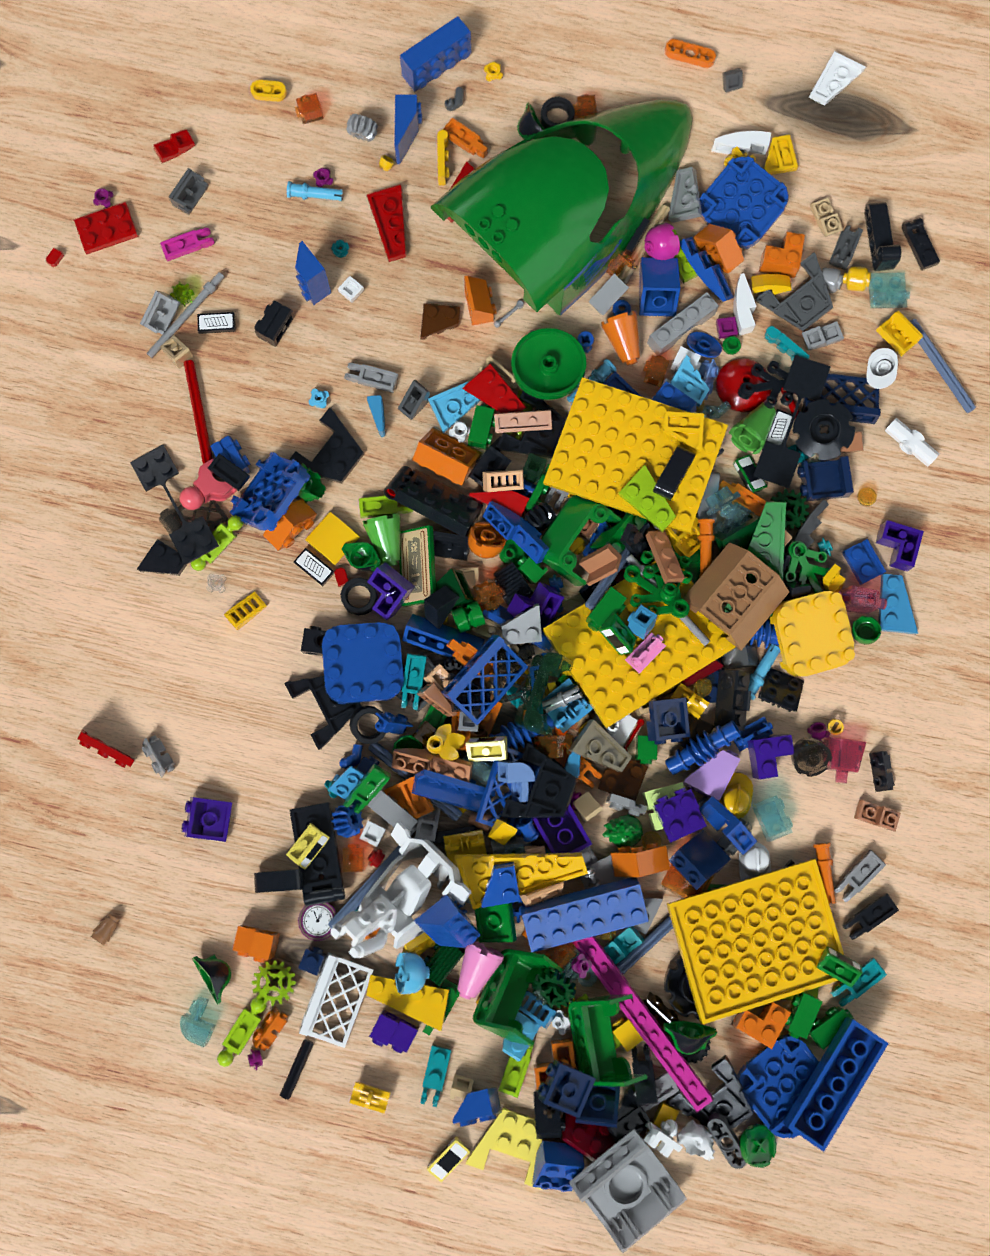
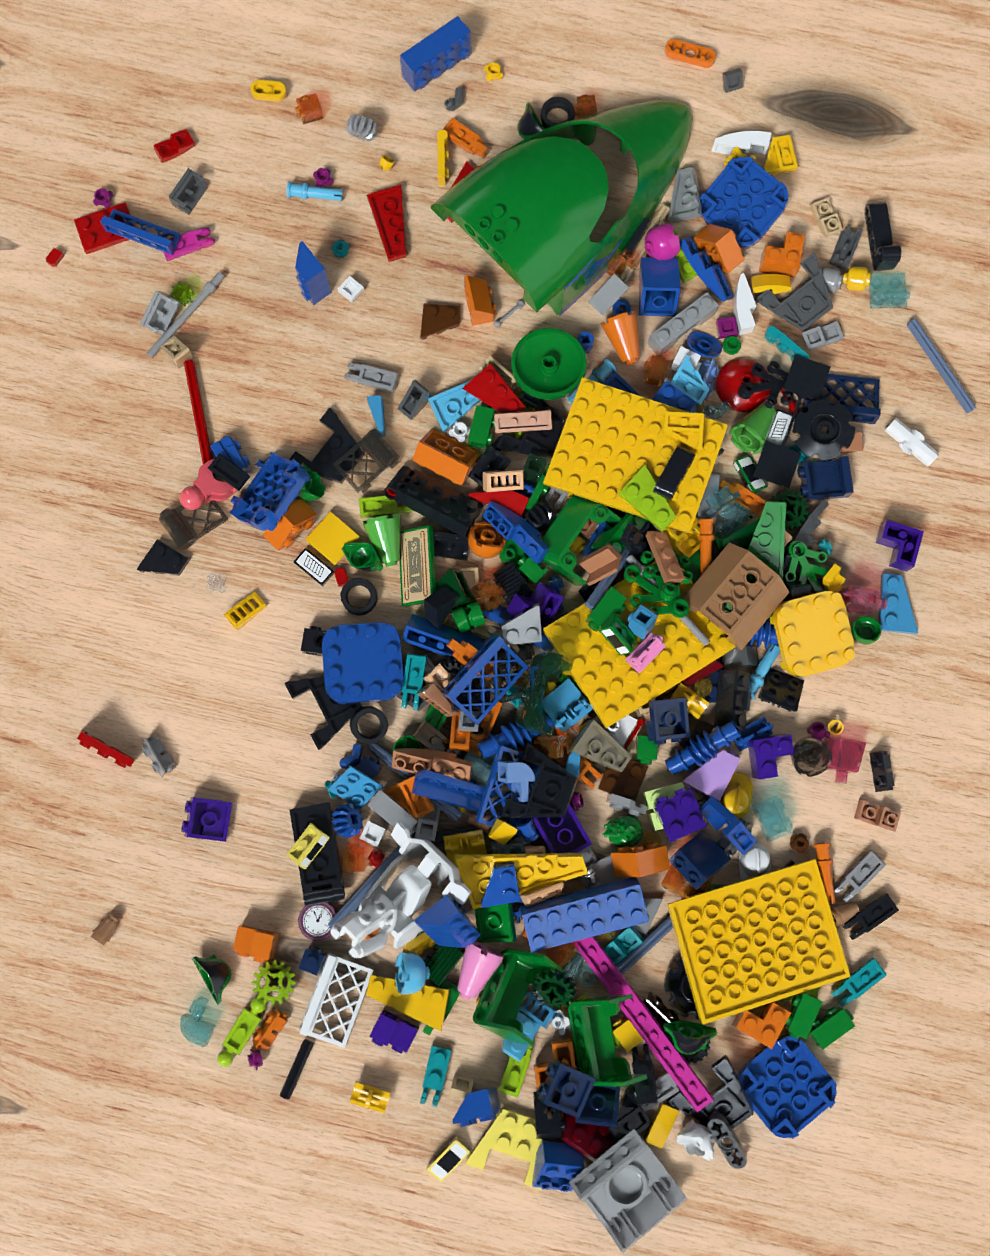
black hinge [130,445,219,565] -> none
lime plate [191,515,243,571] -> none
tile [197,312,236,334] -> none
black brick [254,300,295,347] -> none
black beam [254,869,304,893] -> none
medium azure plate [309,389,329,409] -> none
green hinge [343,764,391,814] -> none
dark purple brick [367,563,415,620] -> none
blue hinge [375,712,413,734] -> none
blue slope [394,95,422,164] -> none
yellow plate [427,724,466,760] -> none
light yellow slope [466,736,507,762] -> none
light grey pin [542,686,583,713] -> none
magenta plate [571,954,592,978] -> none
tan slope [573,792,603,823] -> none
white hips [644,1119,683,1158] -> none
green tile [740,1124,777,1168] -> none
blue brick [783,1017,889,1152] -> none
white wing [809,51,866,106] -> none
green slope [817,946,863,988] -> none
blue plate [842,539,886,585] -> none
clear yellow plate [857,487,877,506] -> none
white piece [867,348,898,389] -> none
yellow bracket [876,311,923,357] -> none
black plate [902,218,940,271] -> none
none -> blue fence [101,209,181,255]
none -> clear smoke piece [333,428,400,493]
none -> reddish brown plate [790,833,809,853]
none -> medium nougat cone [831,902,860,926]

